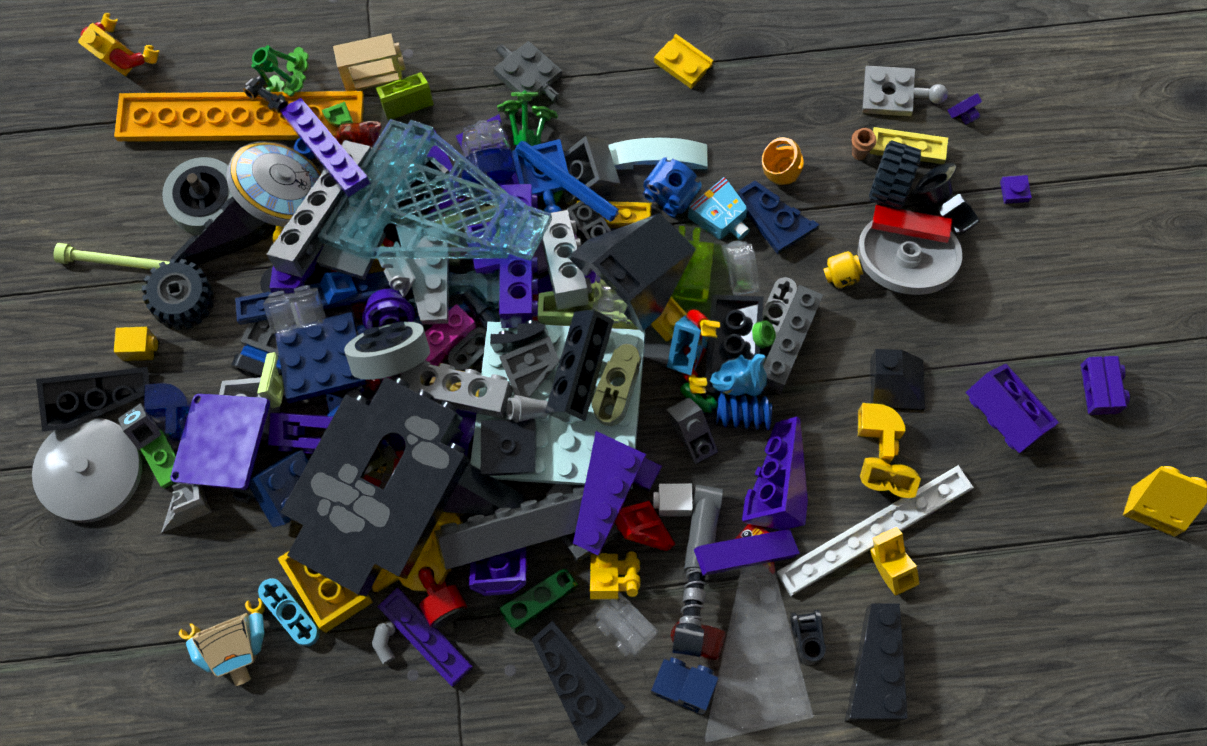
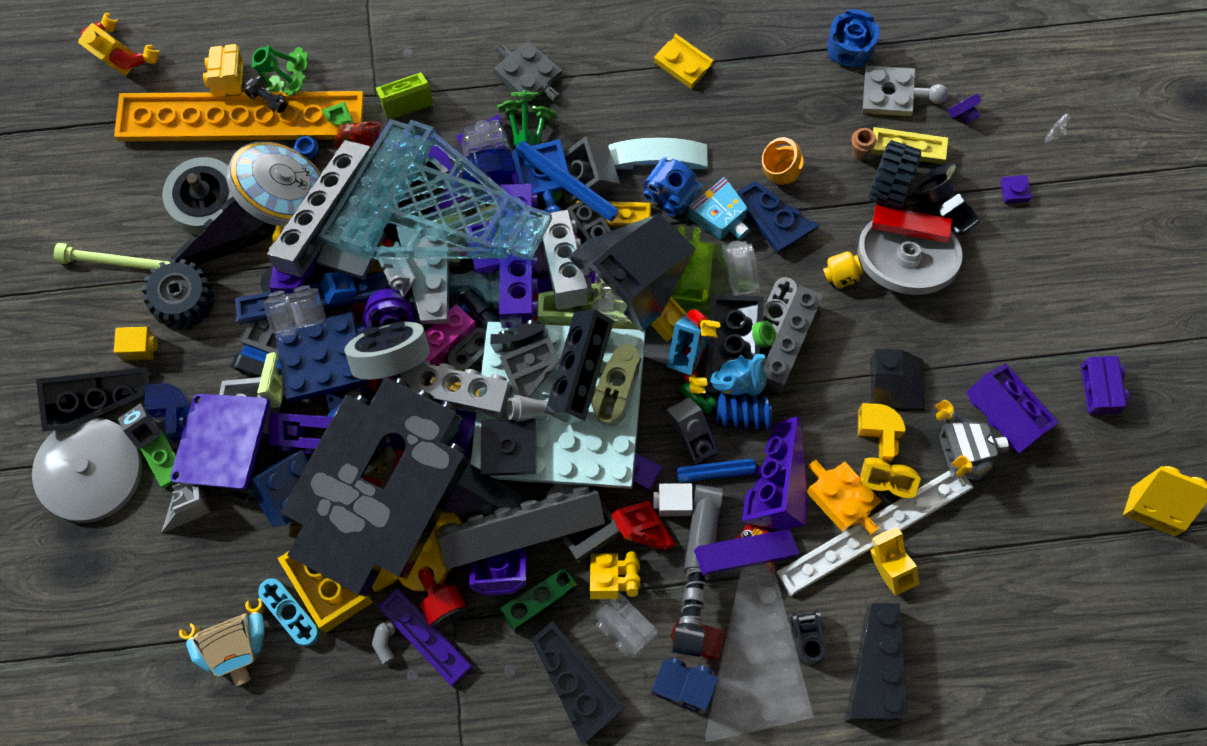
plate [280,98,371,197] -> none
tan window [333,34,406,91] -> none
dark purple wing [573,431,646,556] -> none
none -> yellow brick [203,44,244,97]
none -> blue axle [677,459,756,483]
none -> light orange plate [806,459,881,535]
none -> blue brick [827,9,880,68]
none -> torso [935,400,1009,481]
none -> clear helmet [1044,113,1071,144]

